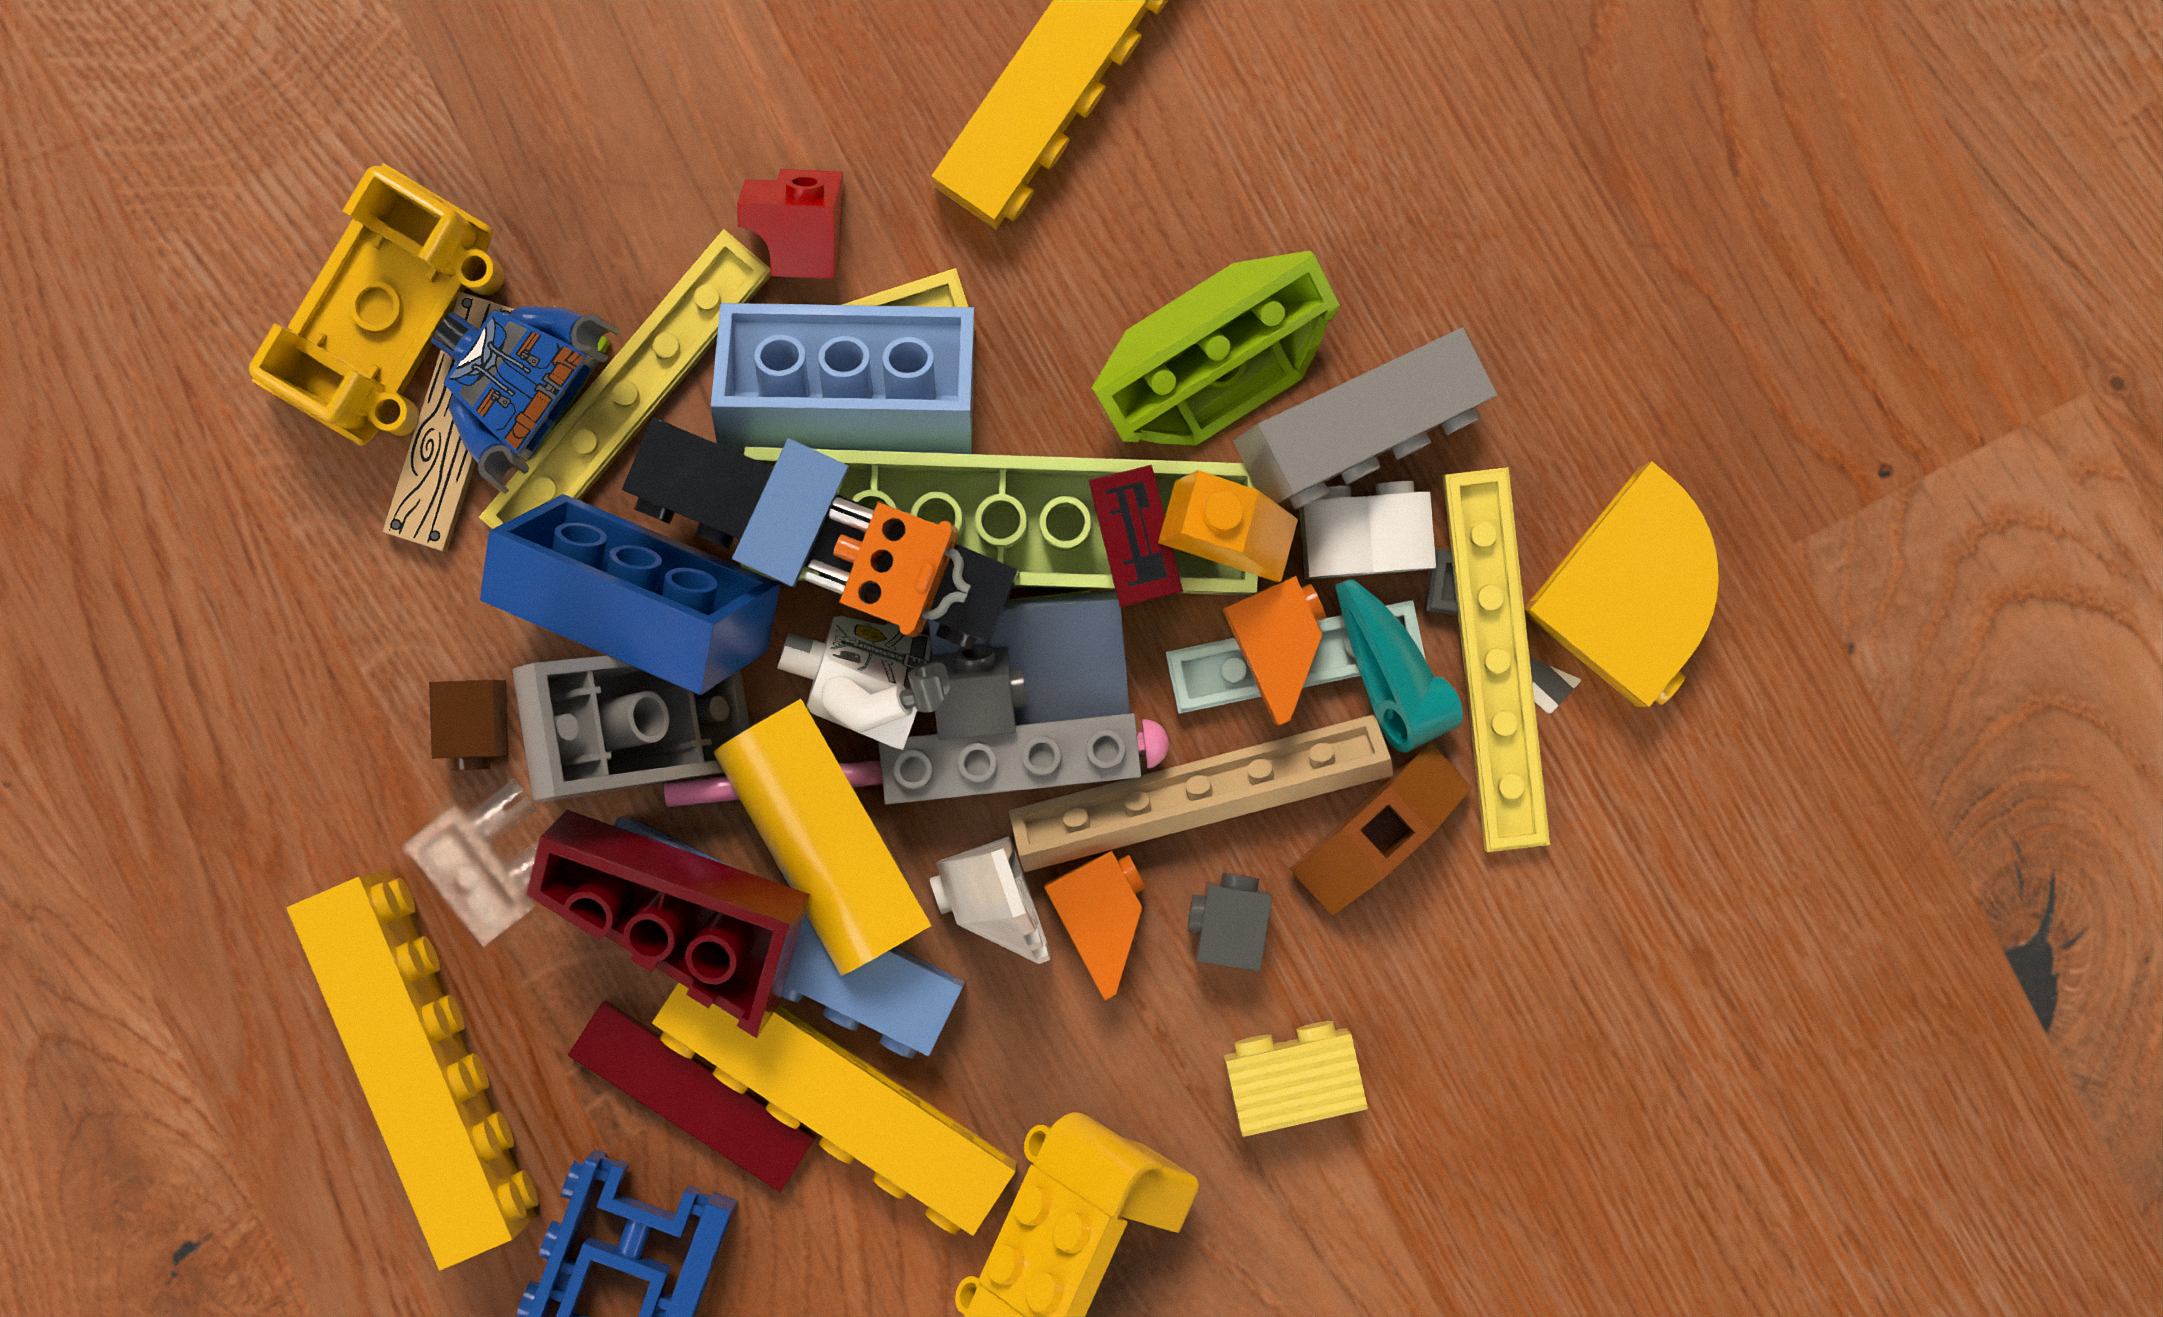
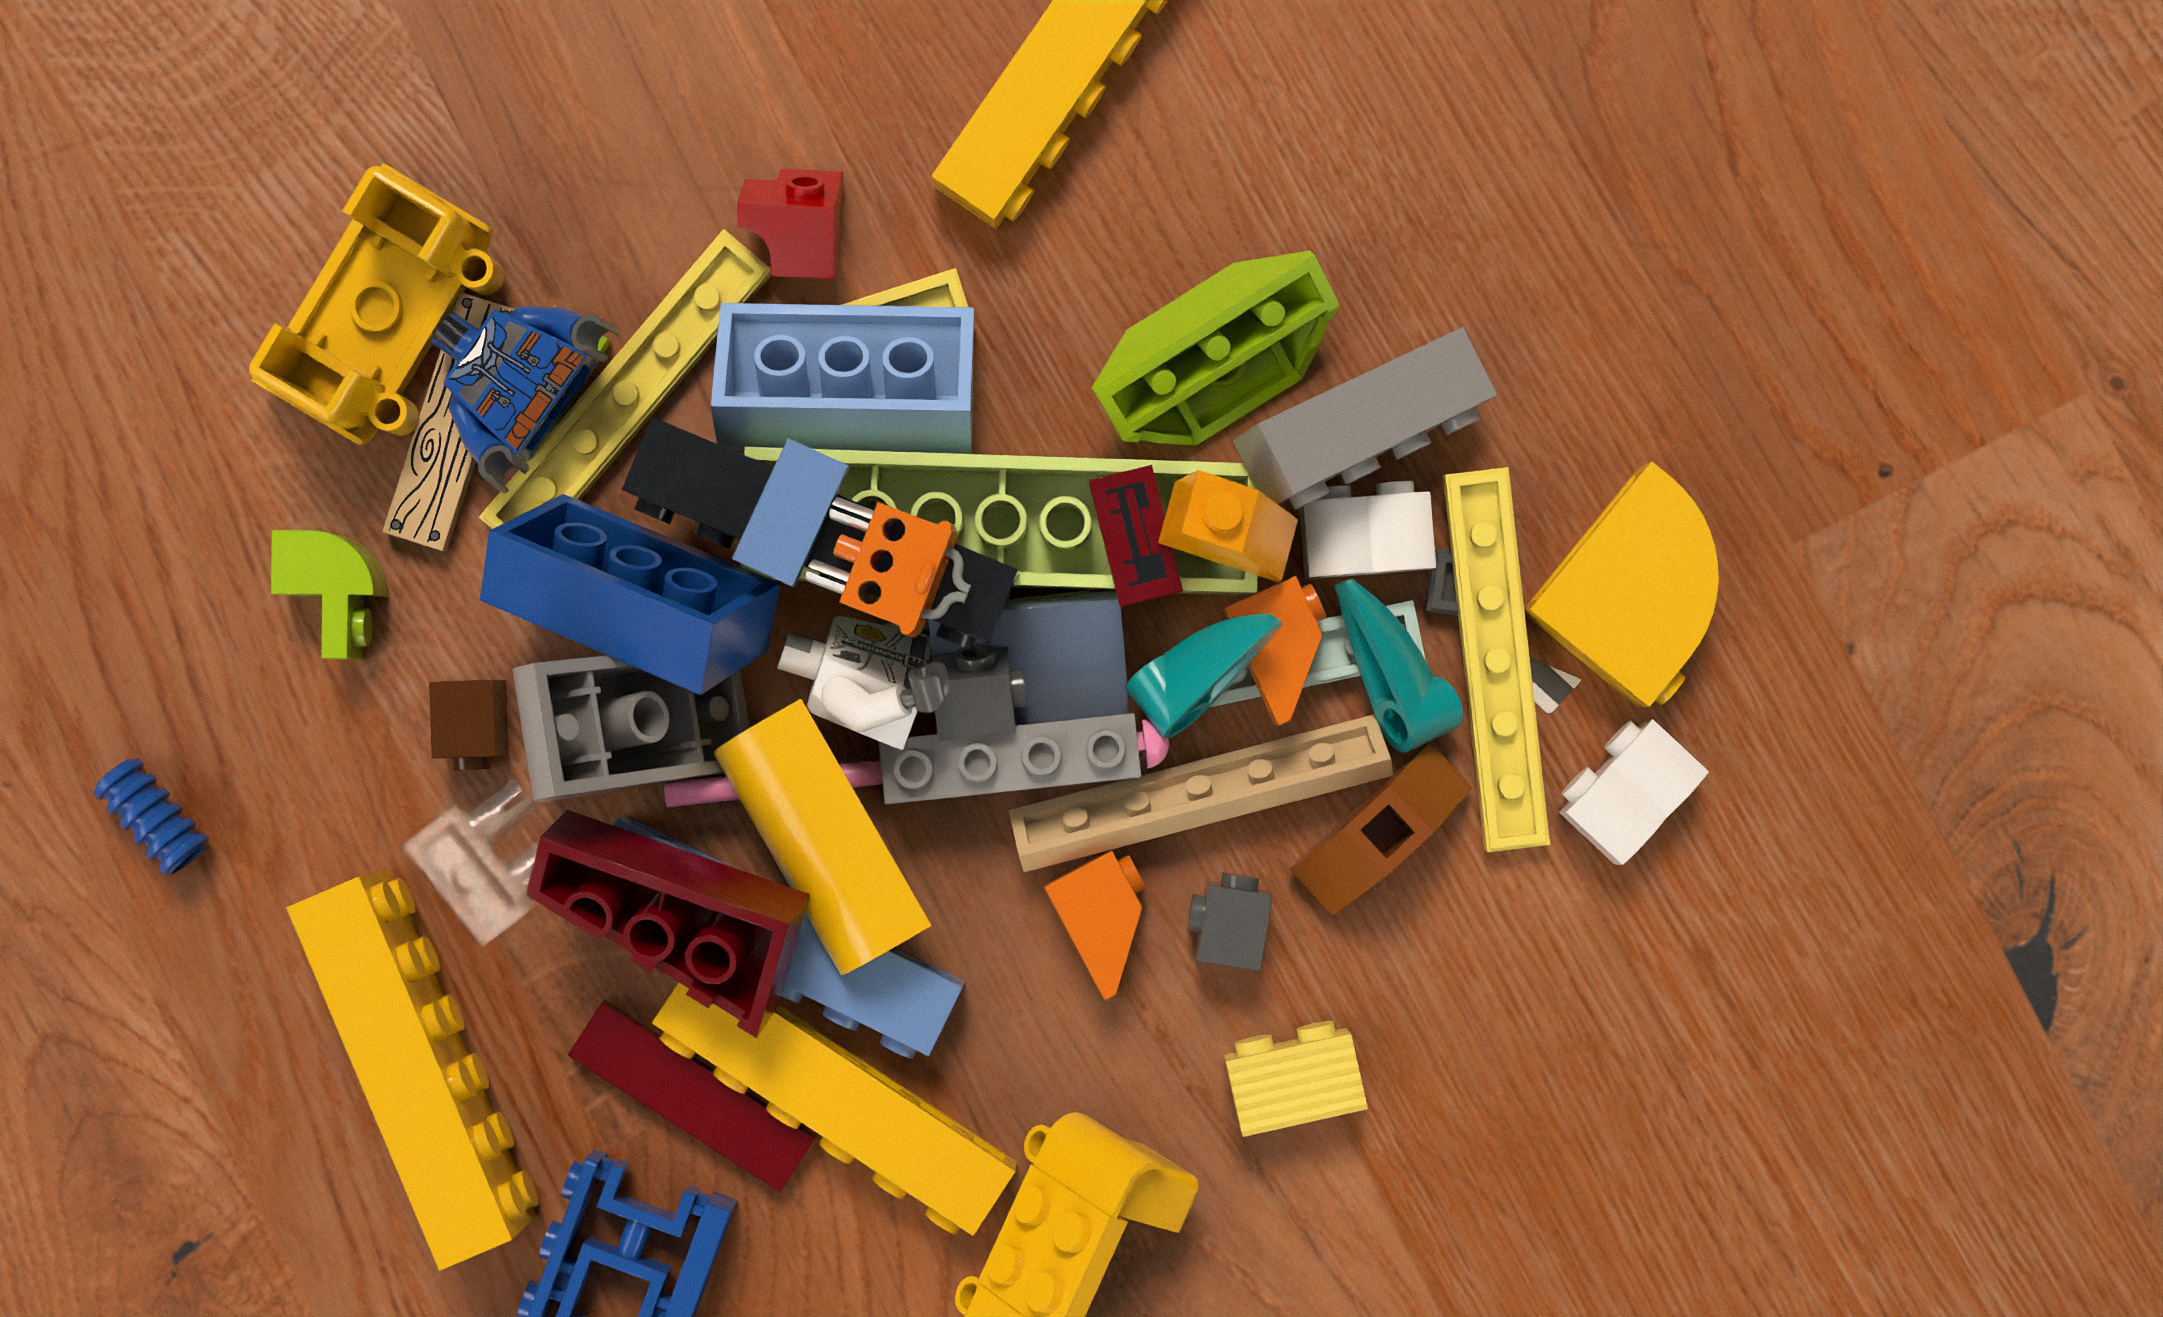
white wedge [930,836,1052,964] -> none
none -> blue piece [93,758,209,875]
none -> lime brick [271,530,389,660]
none -> teal piece [1125,613,1283,738]
none -> white brick [1559,719,1709,865]

